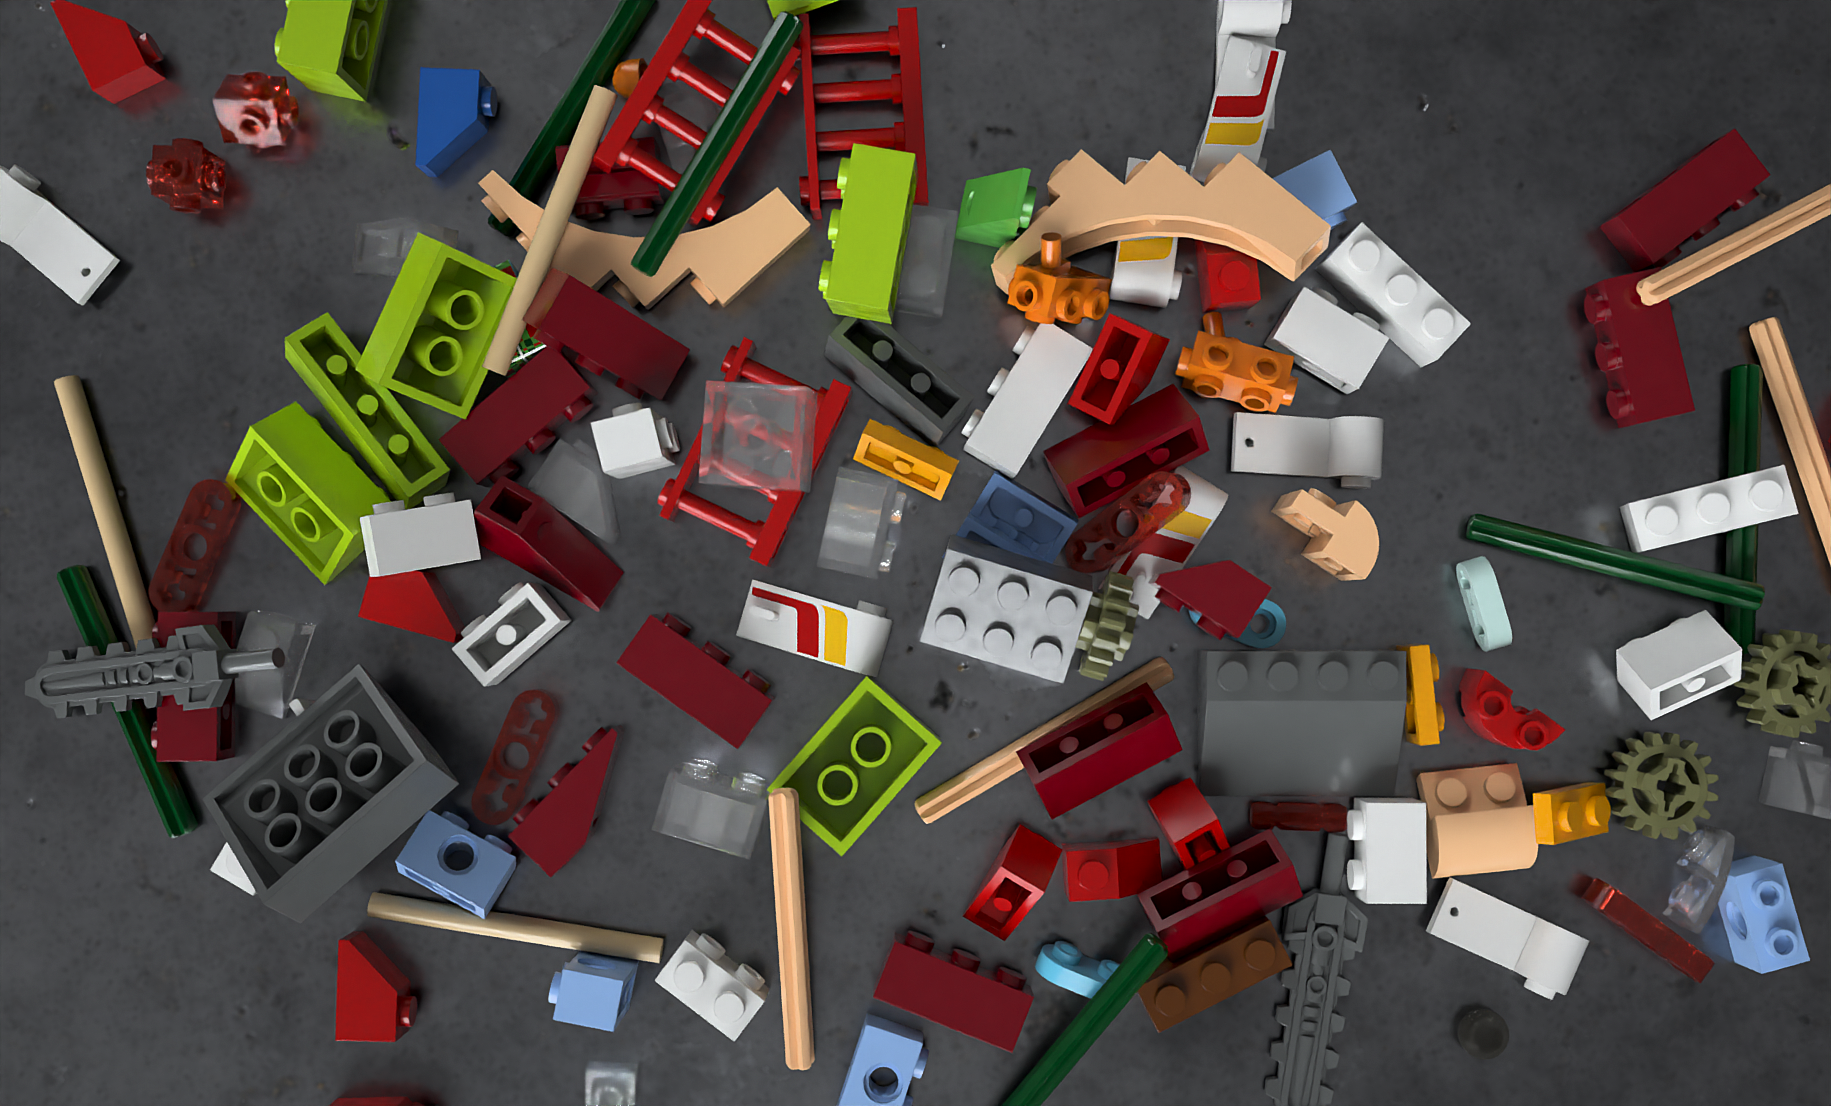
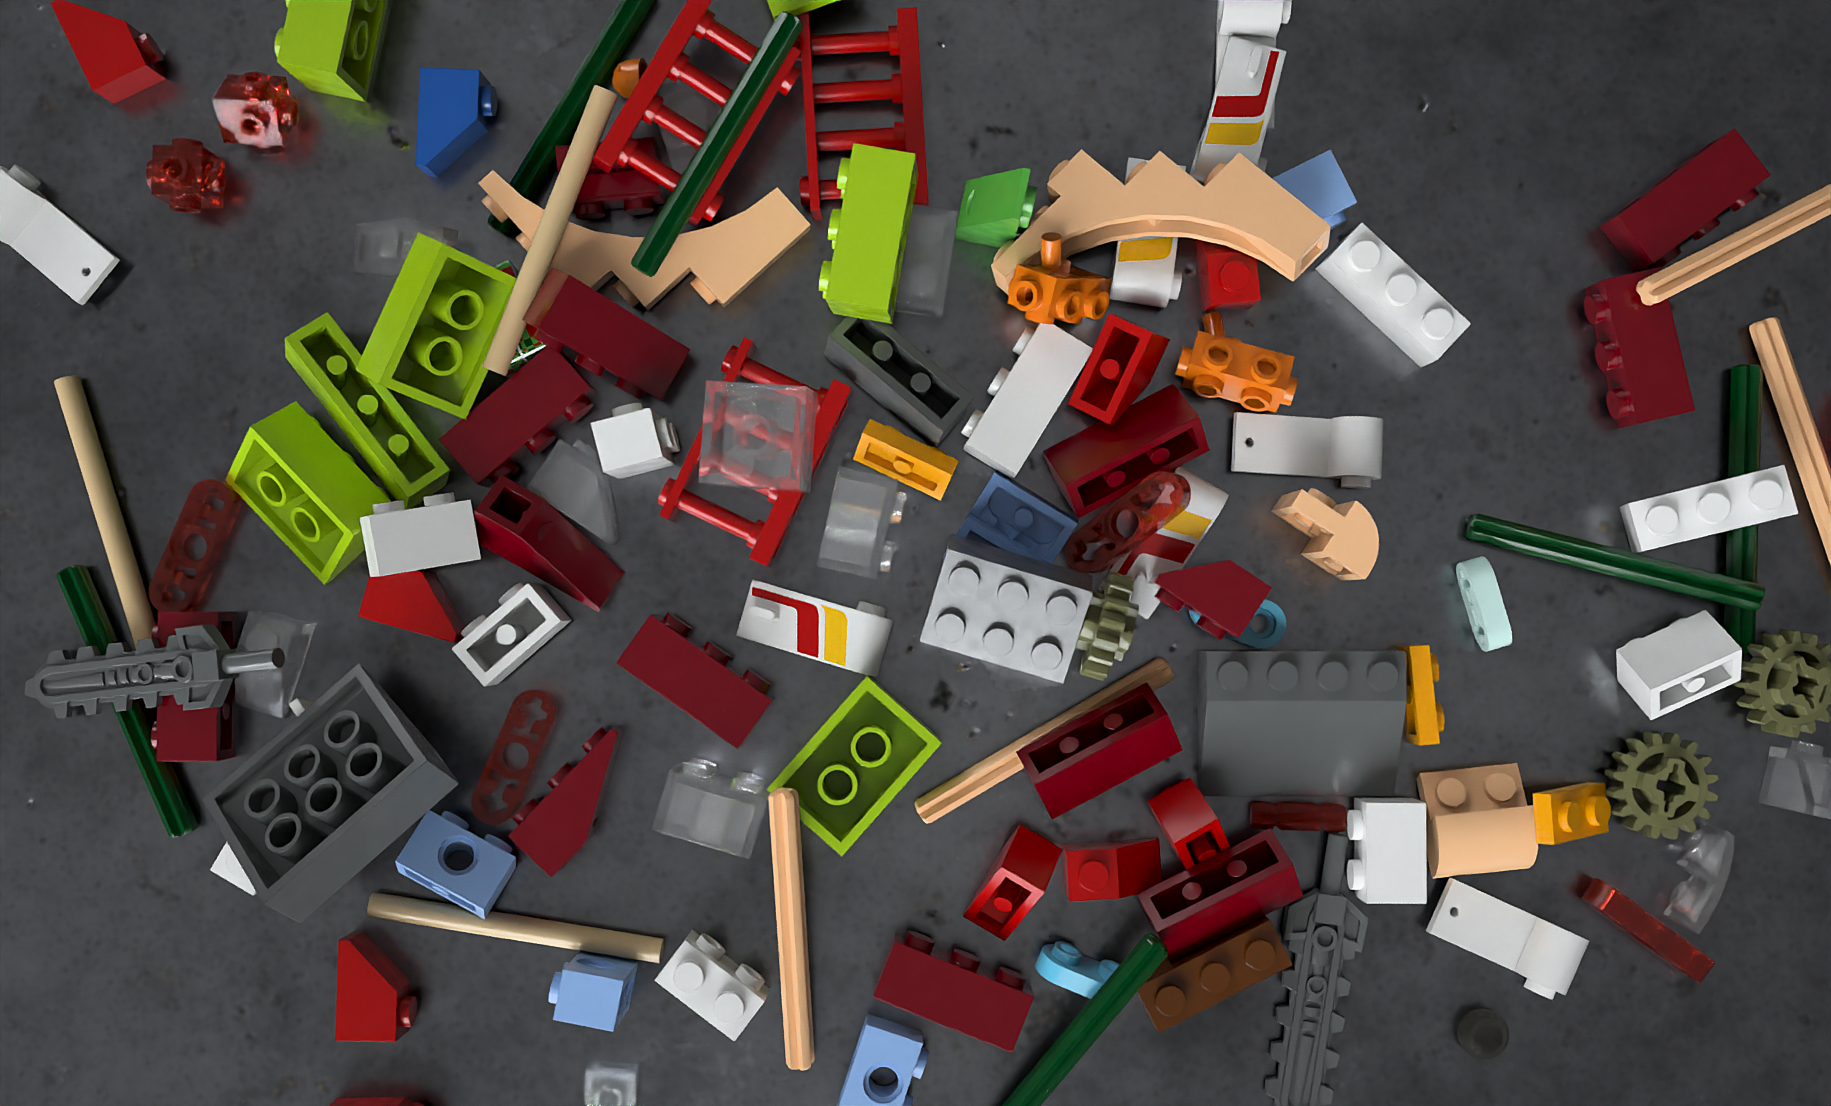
white brick [1264,287,1389,394] -> none
red cylinder [1459,668,1566,750] -> none
light blue brick [1708,855,1810,974] -> none

